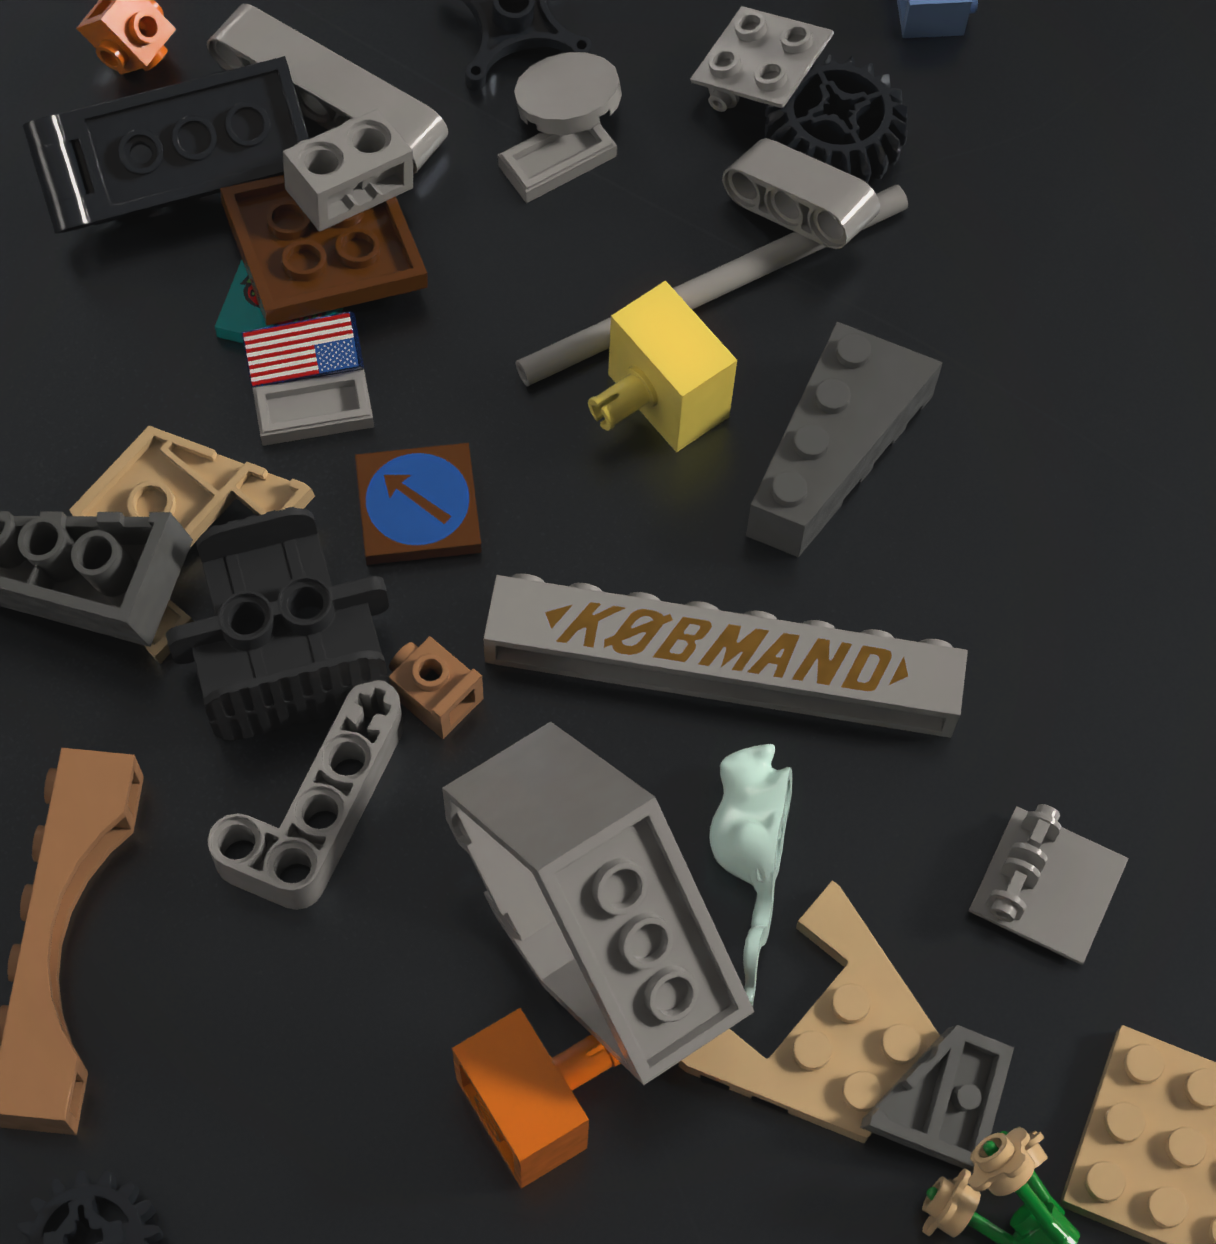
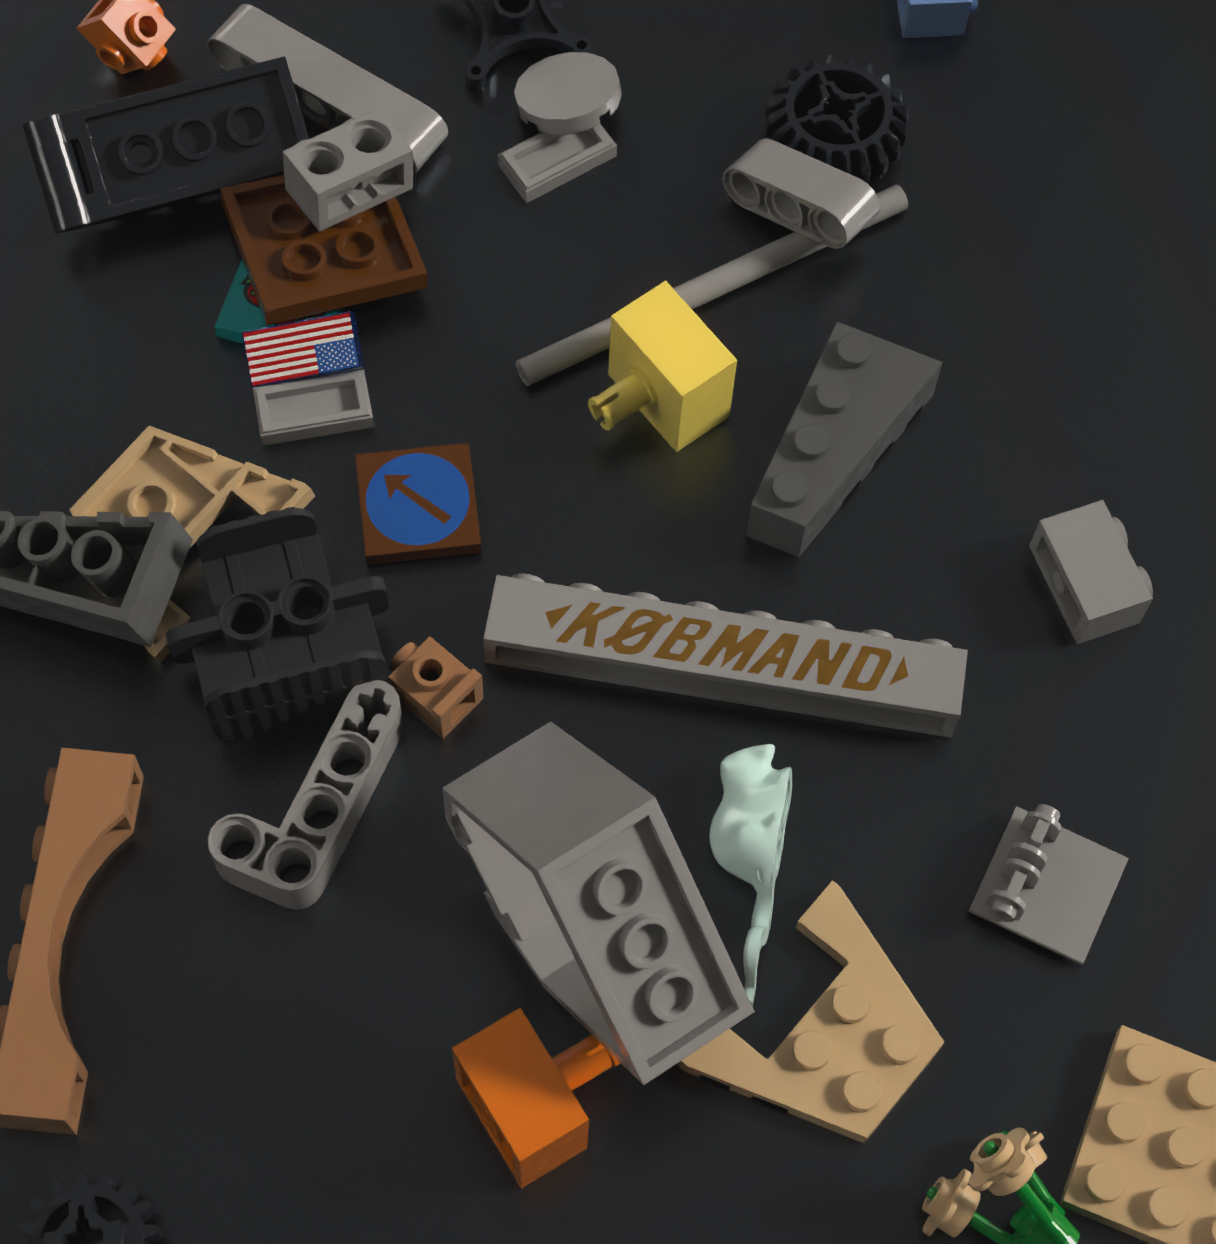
light grey hinge [690,6,834,112] -> none
dark grey wing [860,1025,1014,1172] -> none
none -> light grey brick [1029,500,1153,644]

